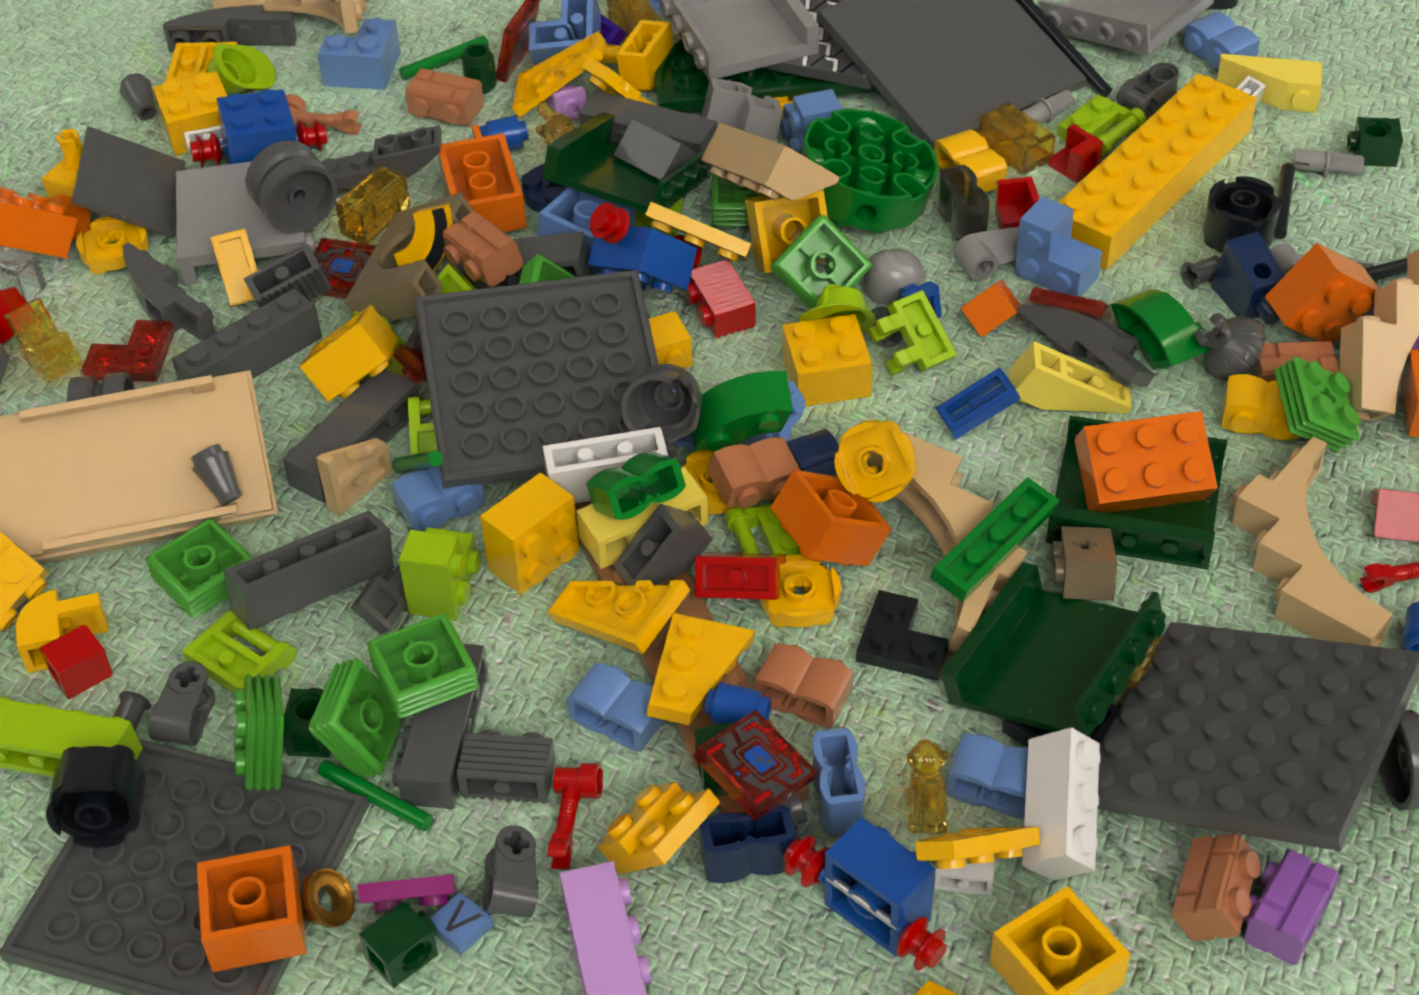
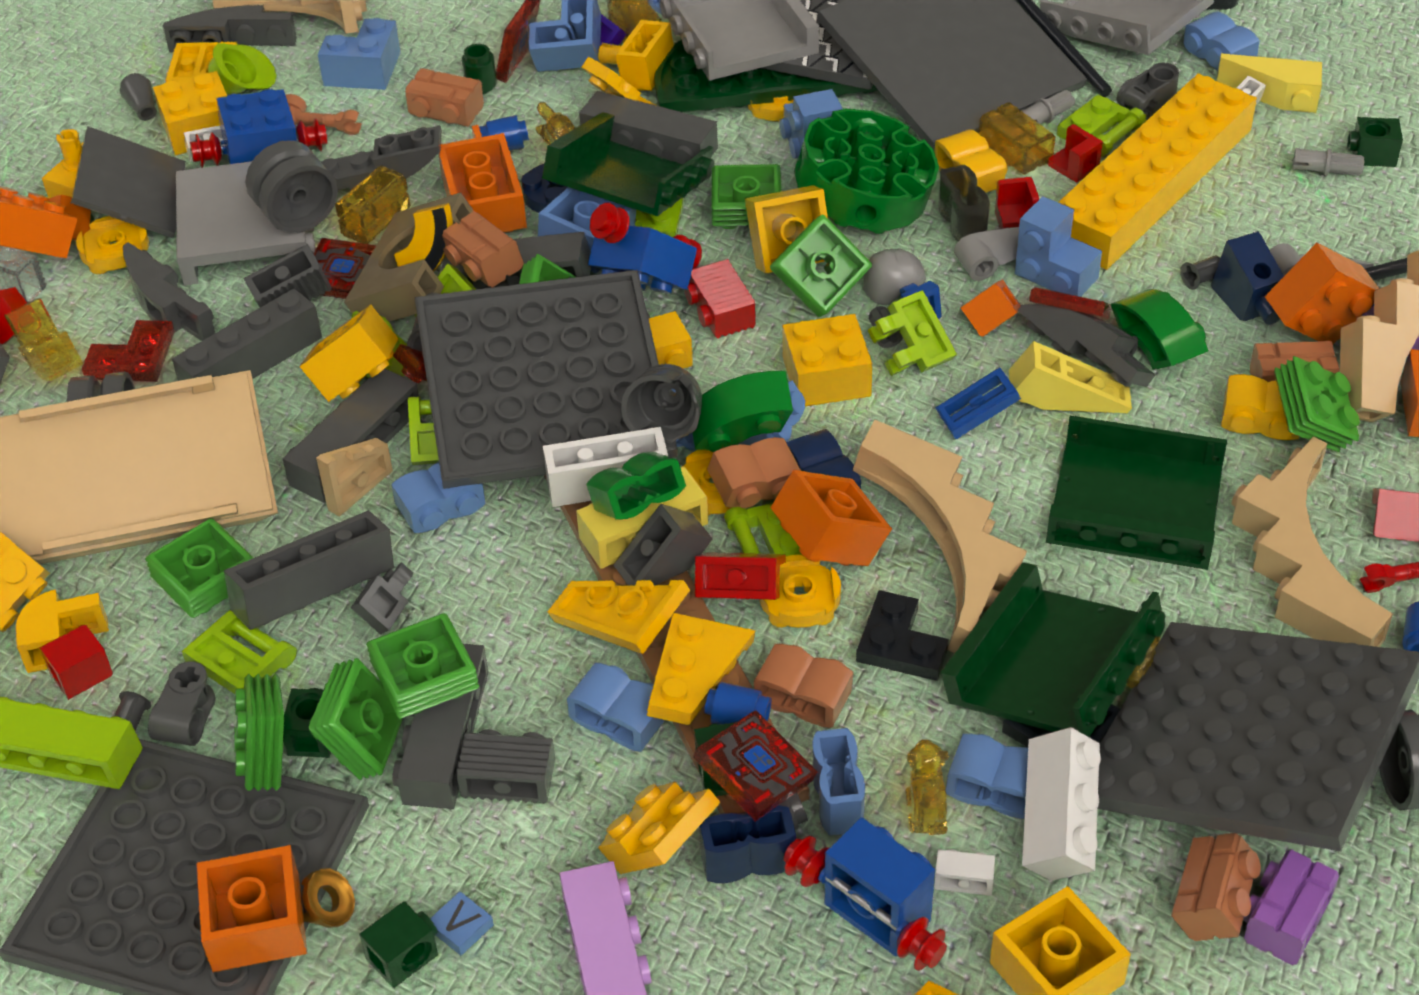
black brick [46,745,146,848] -> none
dark grey cone [191,444,243,506] -> none
yellow tile [210,228,258,308] -> none
green bar [318,760,433,831] -> none
magenta plate [358,874,458,912] -> none
green bar [392,450,443,472] -> none
lime brick [398,527,482,621] -> none
green bar [399,35,489,80] -> none
yellow piece [480,472,580,595] -> none
dark grey piece [482,825,538,918] -> none
yellow wing [512,31,606,118] -> none
lavender bracket [544,84,587,124] -> none
red brick [547,763,603,869] -> none
dark grey brick [614,119,698,180] -> none
yellow wing [645,202,752,262] -> none
tan slope [701,123,840,201] -> none
light grey brick [702,77,783,142] -> none
lime piece [798,284,876,333] -> none
yellow plate [834,420,917,502] -> none
yellow wing [915,826,1040,869] -> none
green plate [930,477,1060,602] -> none
dark tan brick [1052,526,1117,601] -> none
orange brick [1074,411,1218,513] -> none
dark grey hair [1194,313,1266,381] -> none
black brick [1203,176,1281,251] -> none
black bar [1275,163,1295,239] -> none

